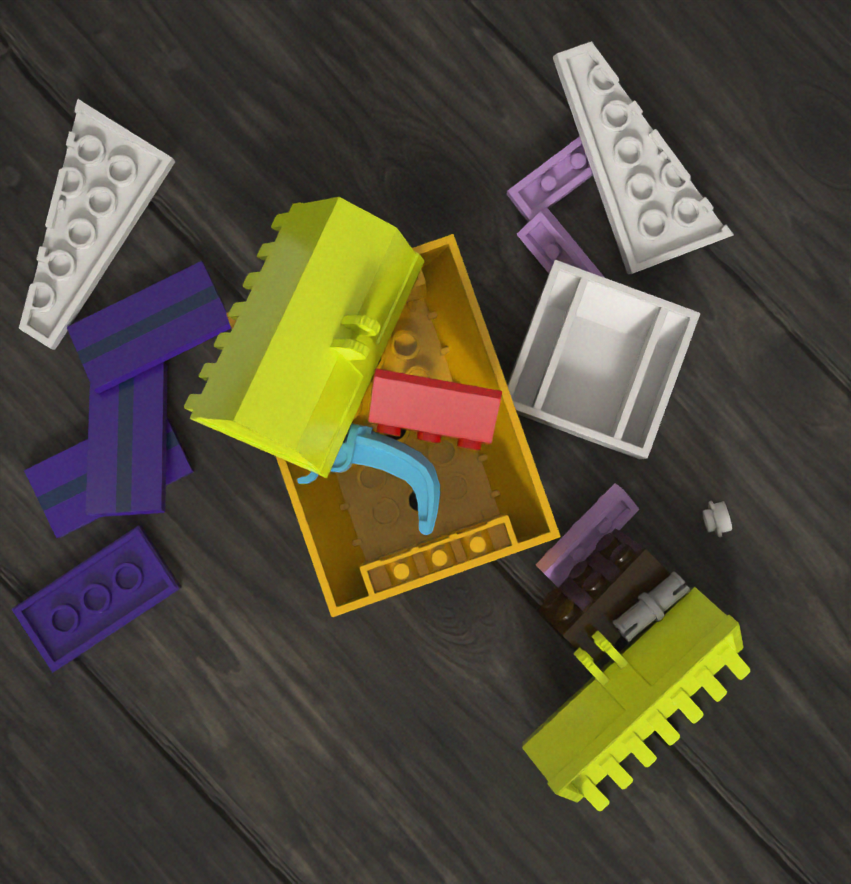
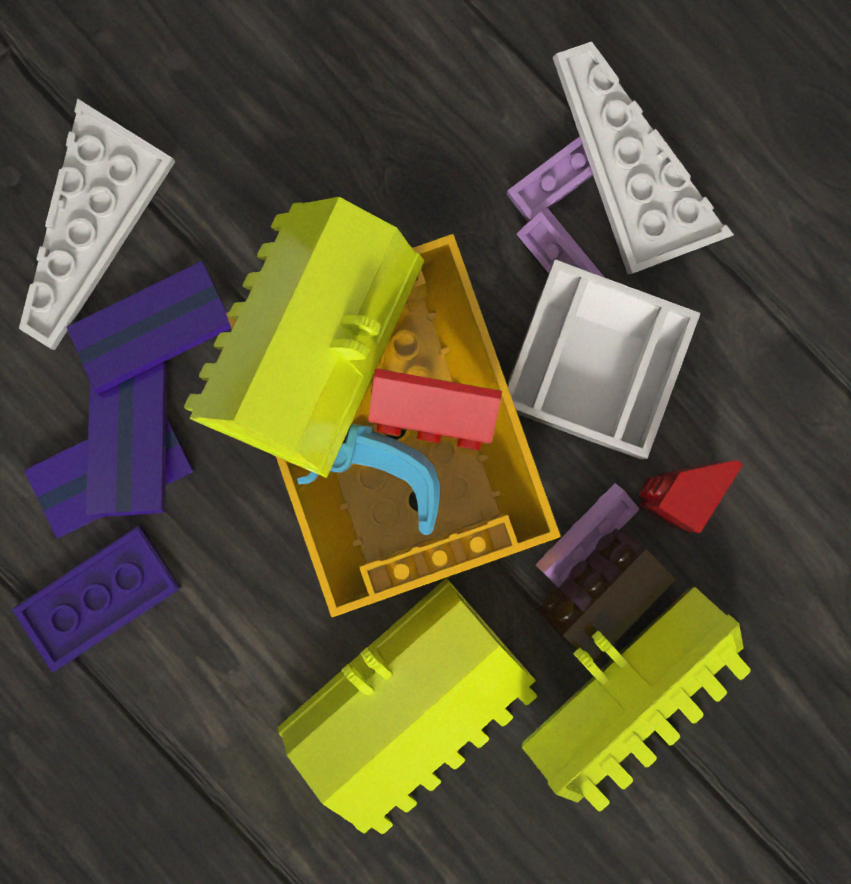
light grey pin [612,571,691,642] -> none
white plate [702,501,732,537] -> none
none -> neon yellow piece [277,578,537,834]
none -> red slope [638,460,743,533]

